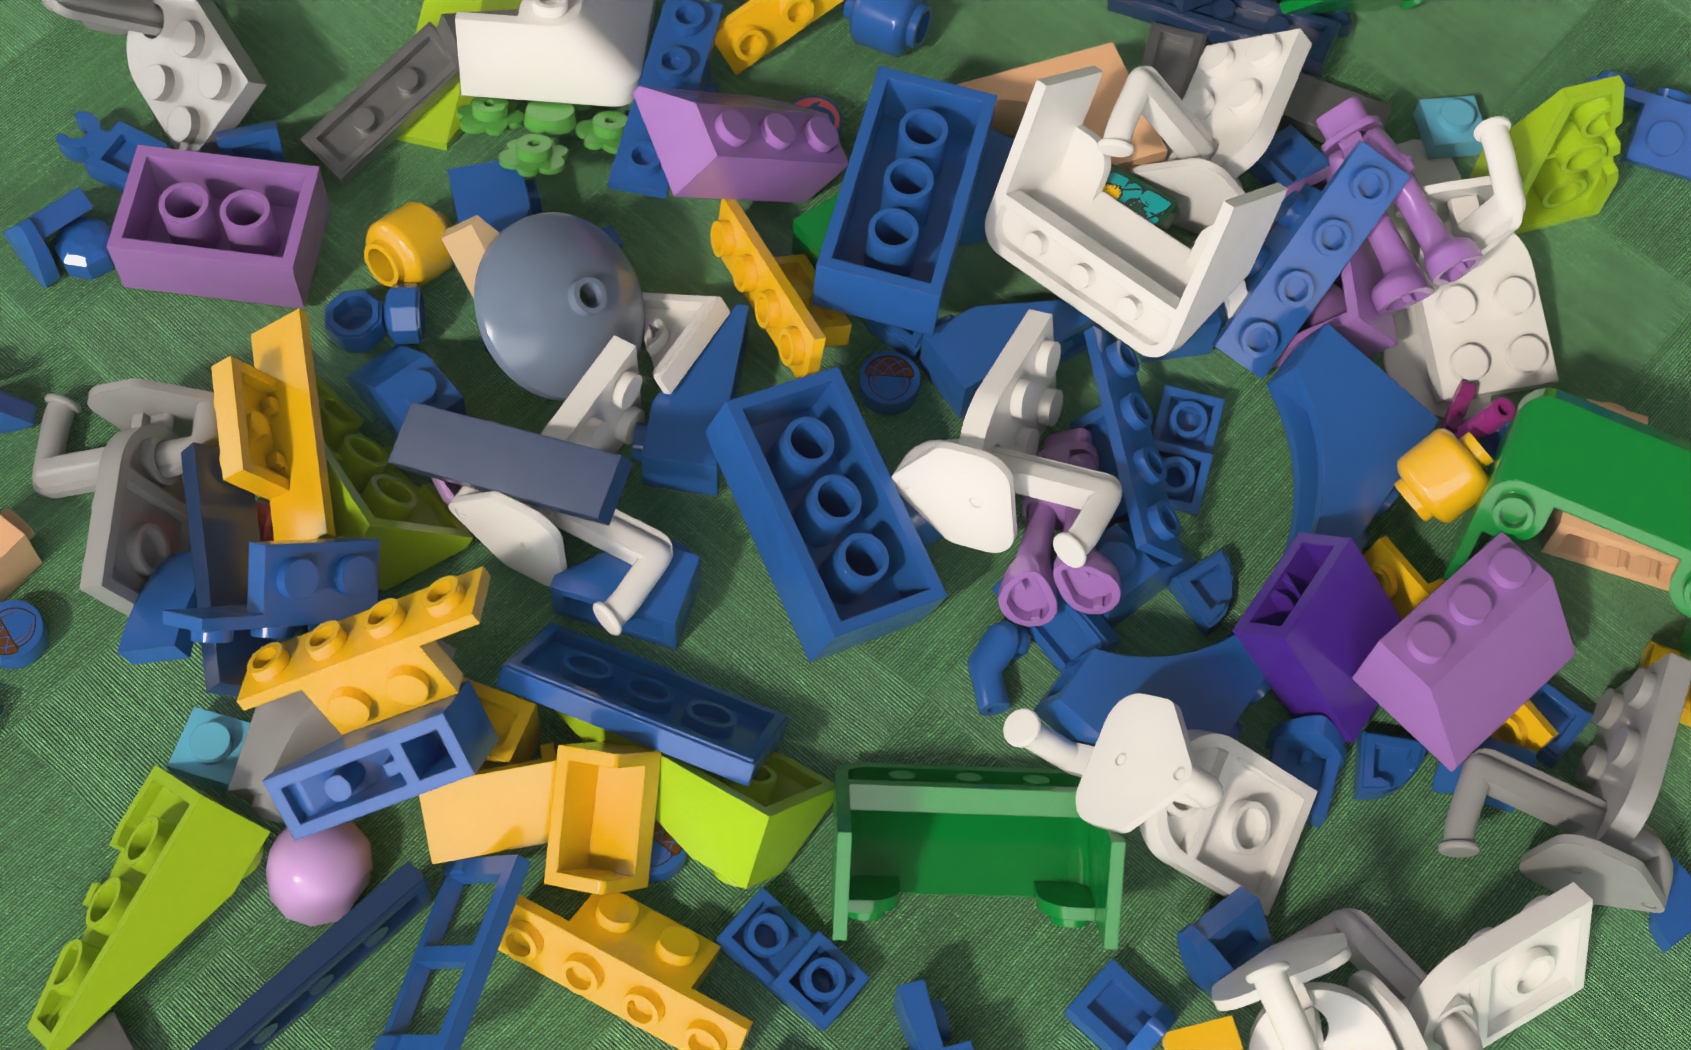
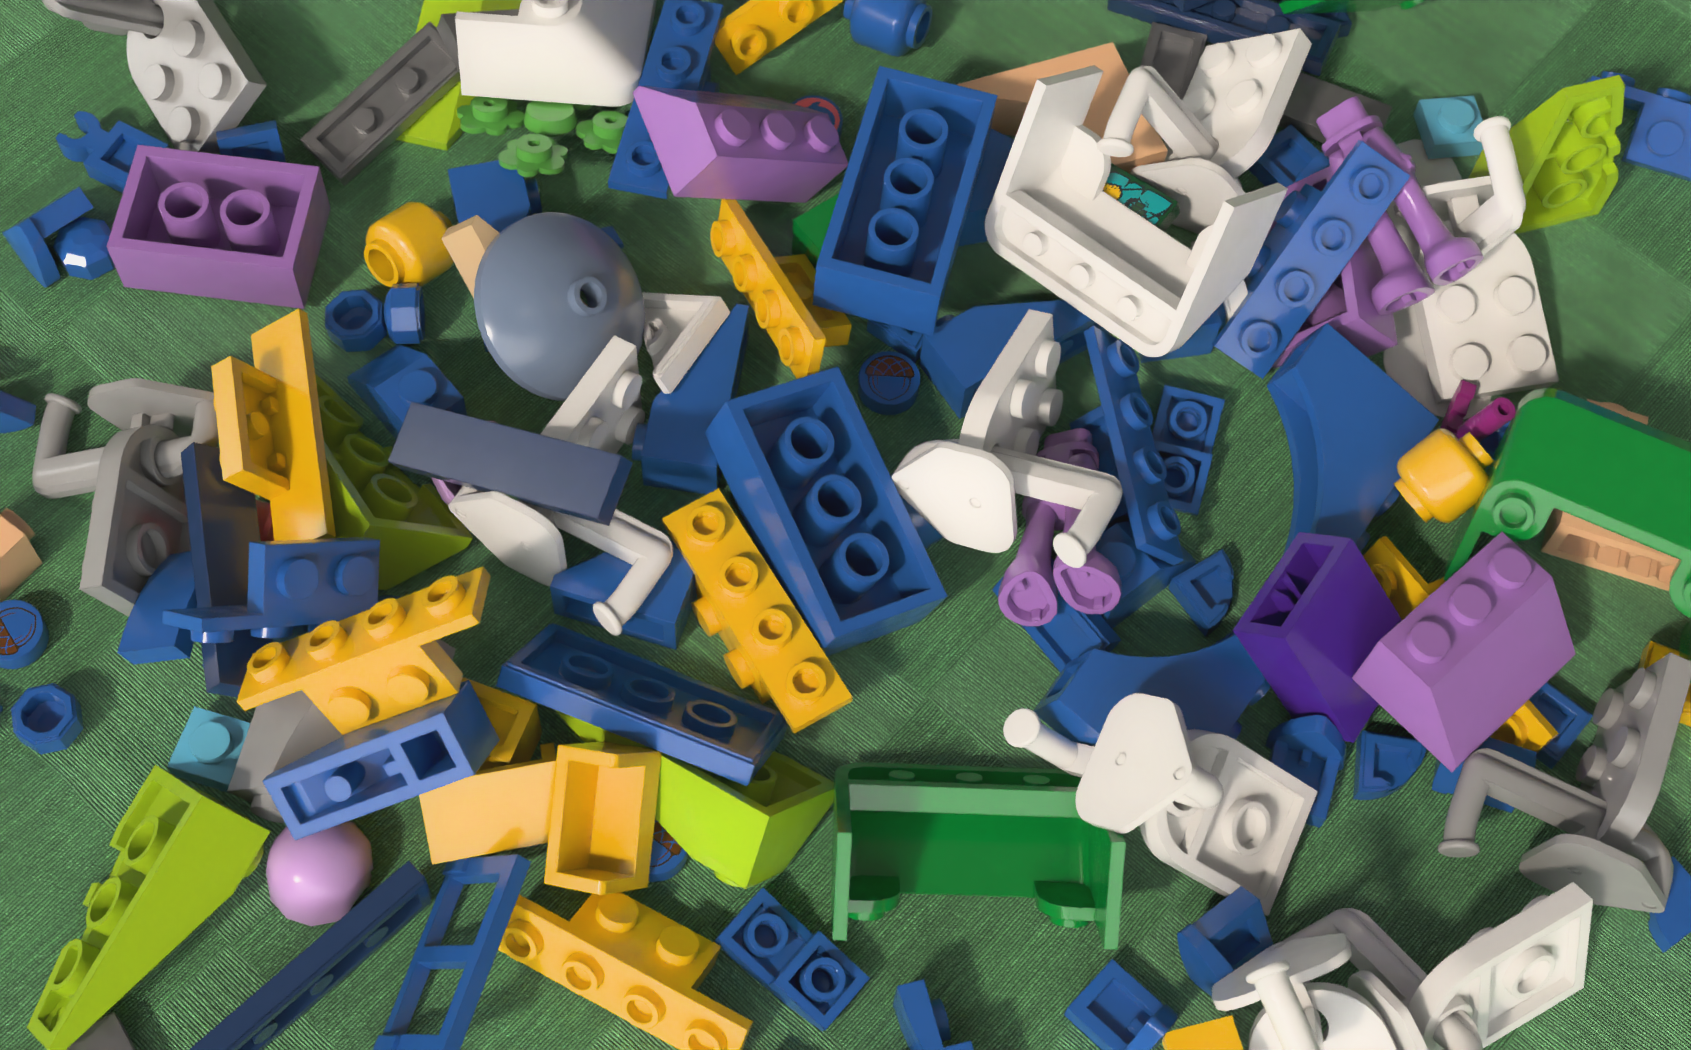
blue arm [967,620,1030,716] -> none
none -> blue tile [11,683,84,755]
none -> yellow bracket [662,488,852,734]

